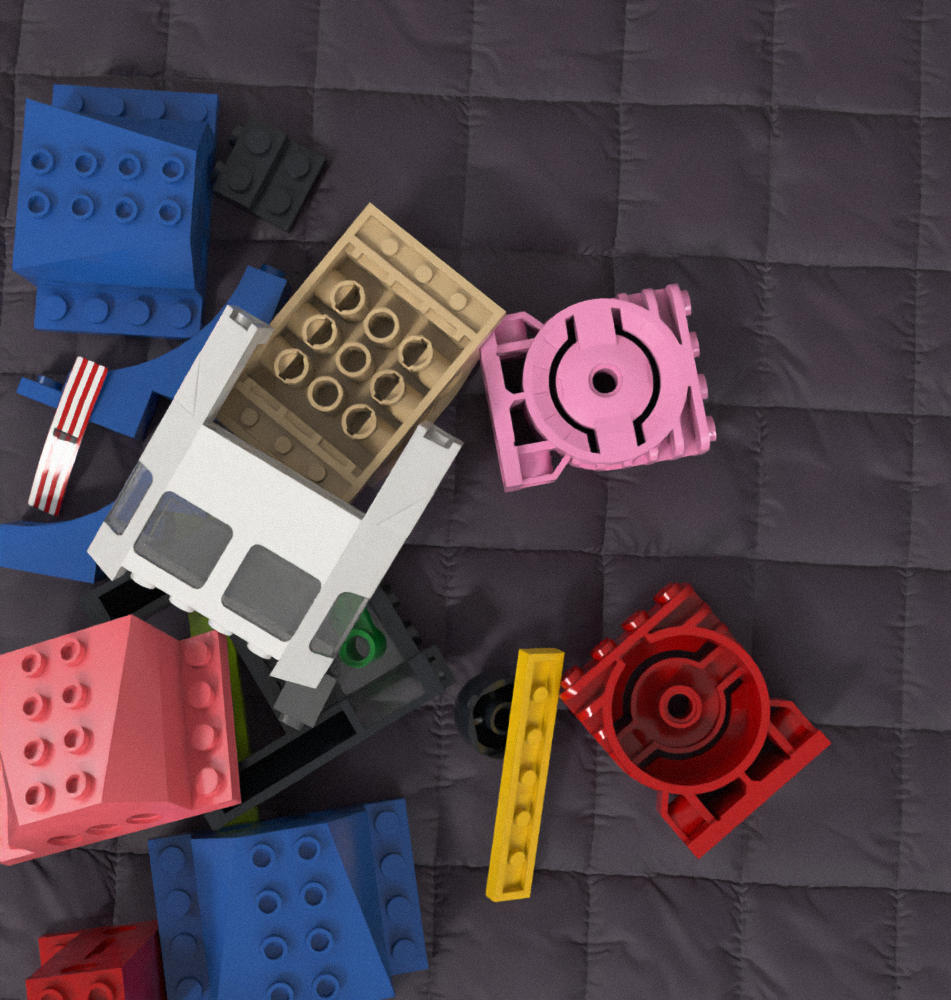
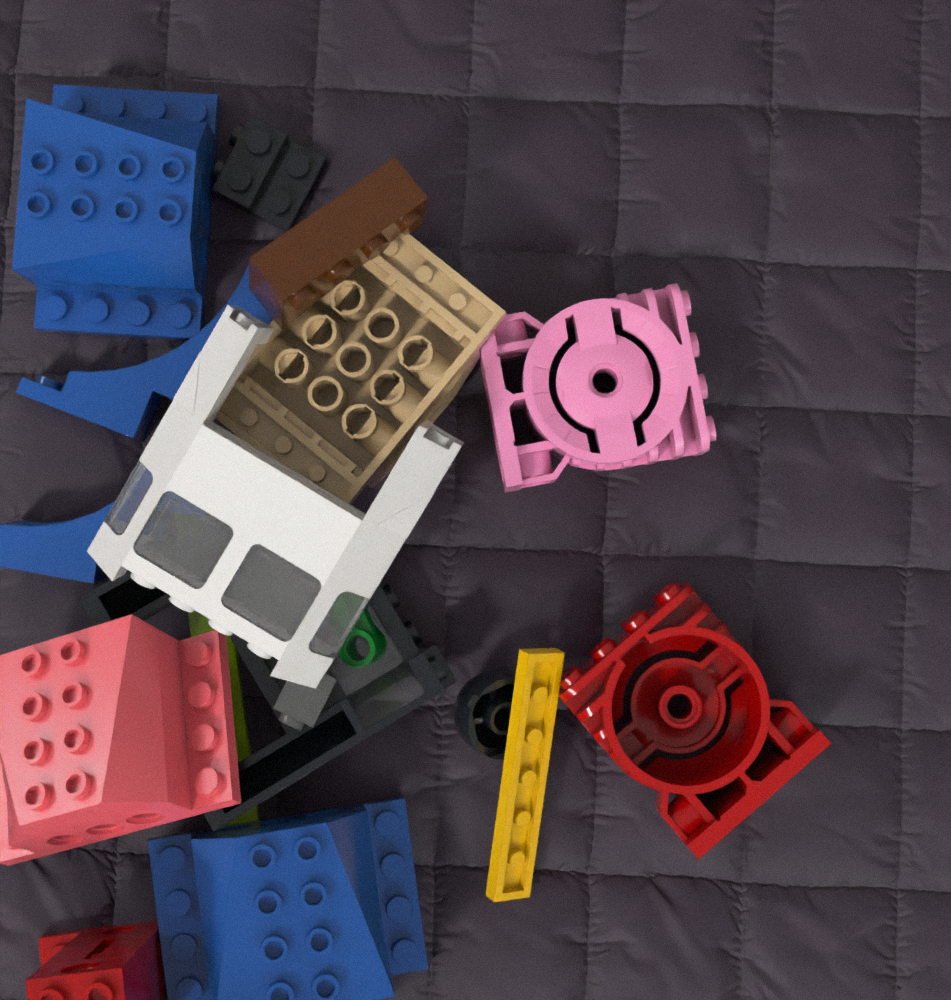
sticker [28,357,108,516] -> none
none -> reddish brown wedge [249,157,428,330]

